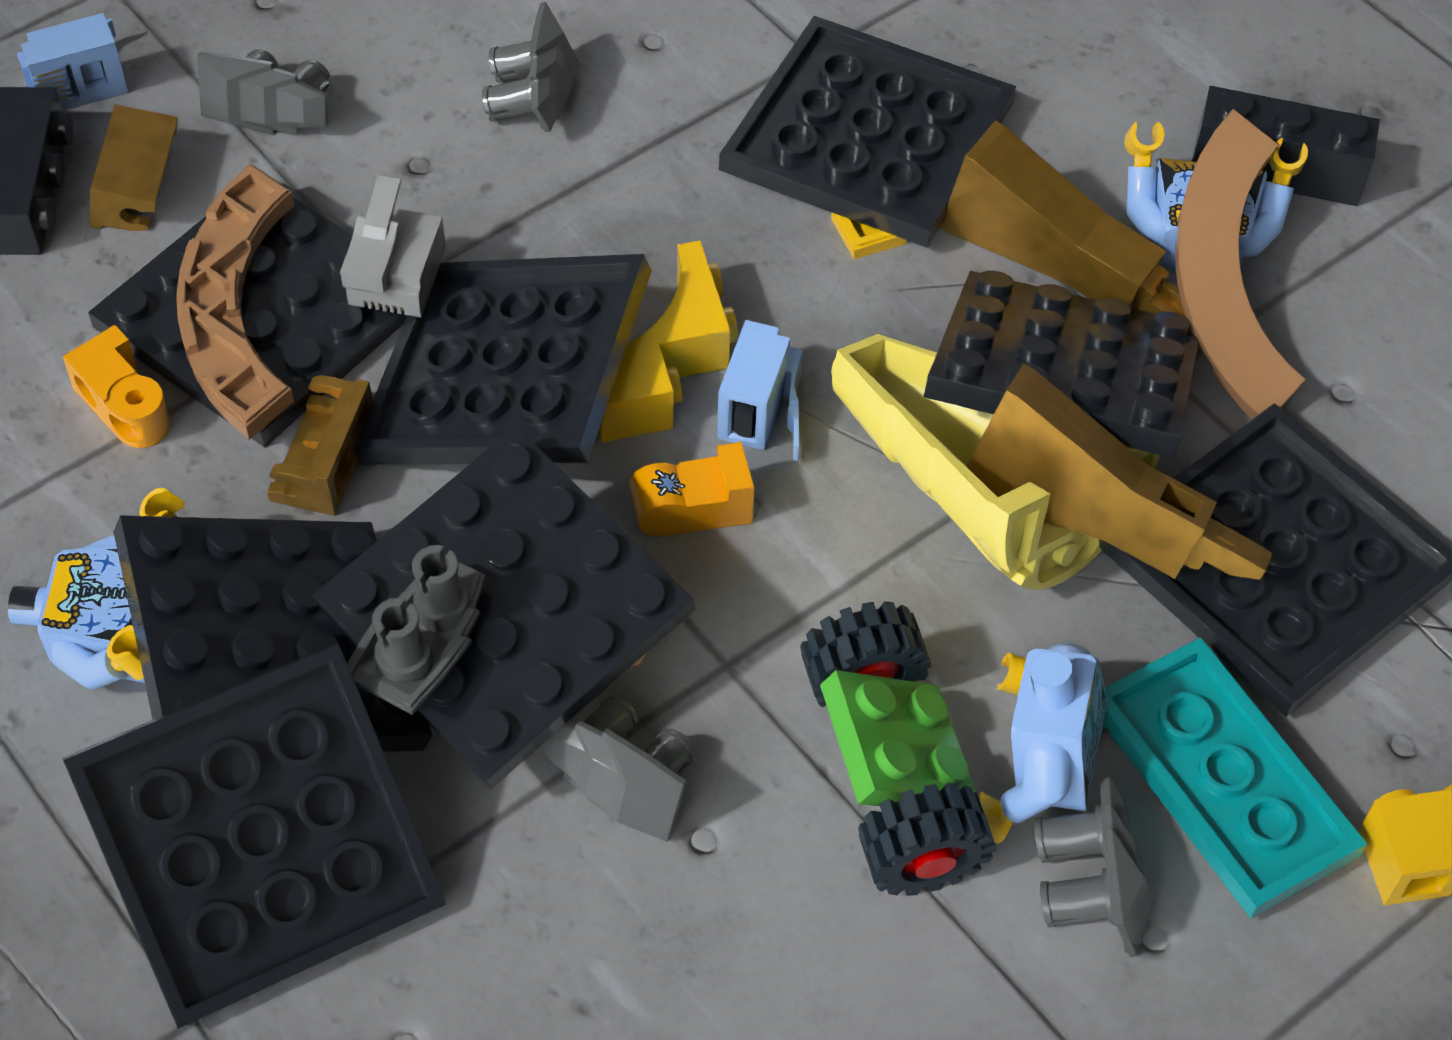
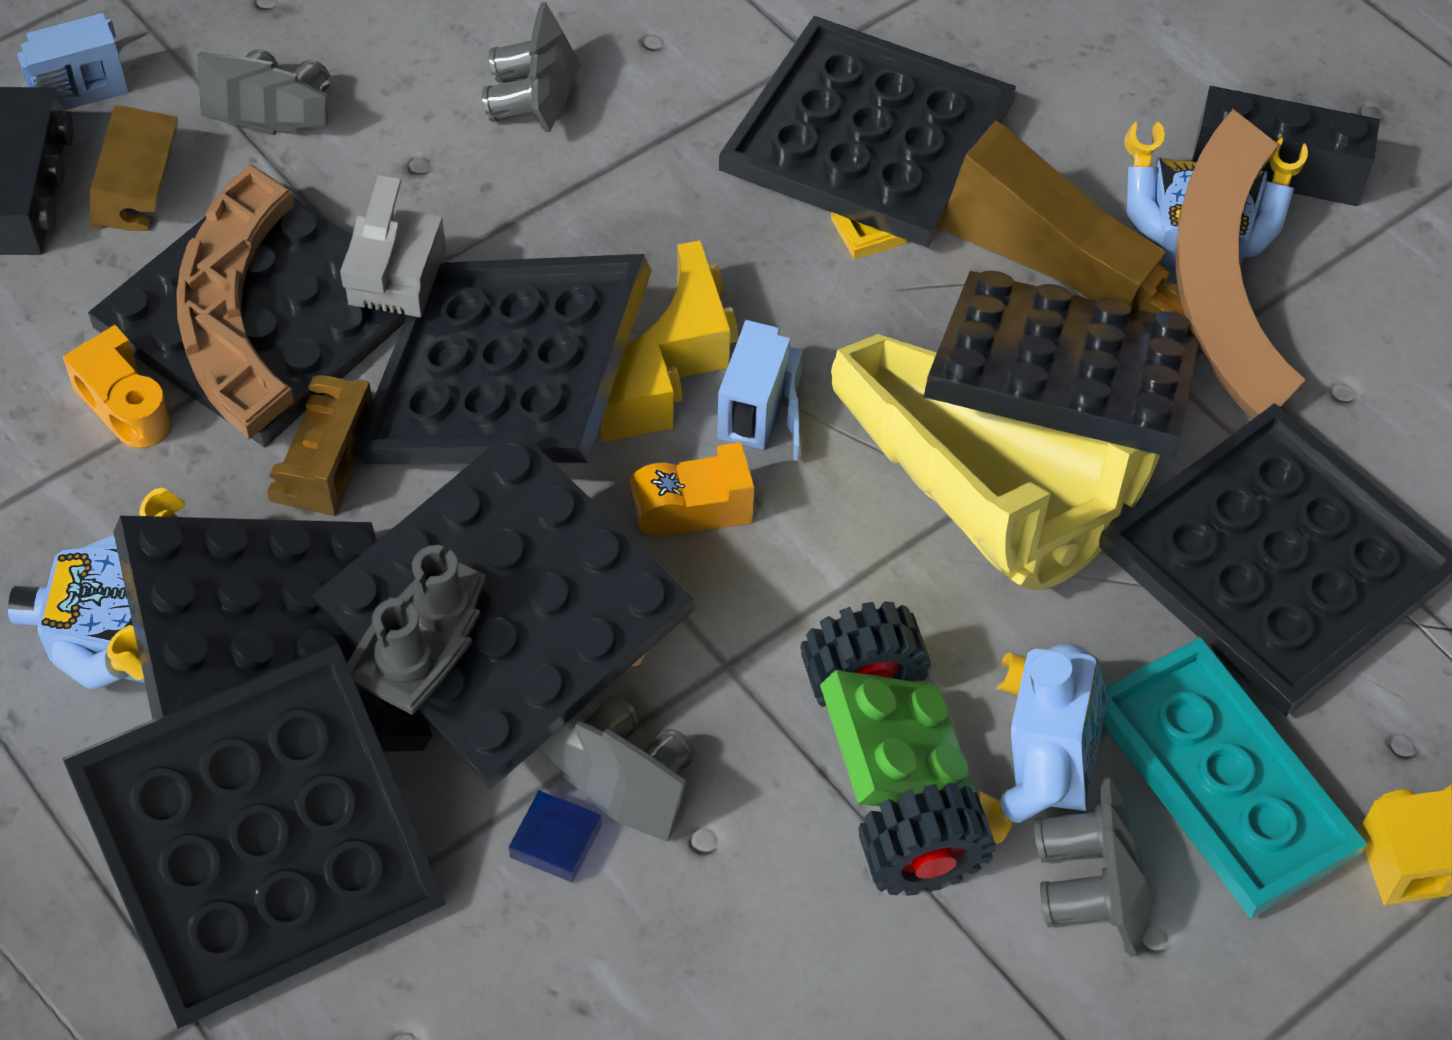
pearl gold piece [966,364,1272,580] -> none
none -> clear blue tile [509,790,602,883]

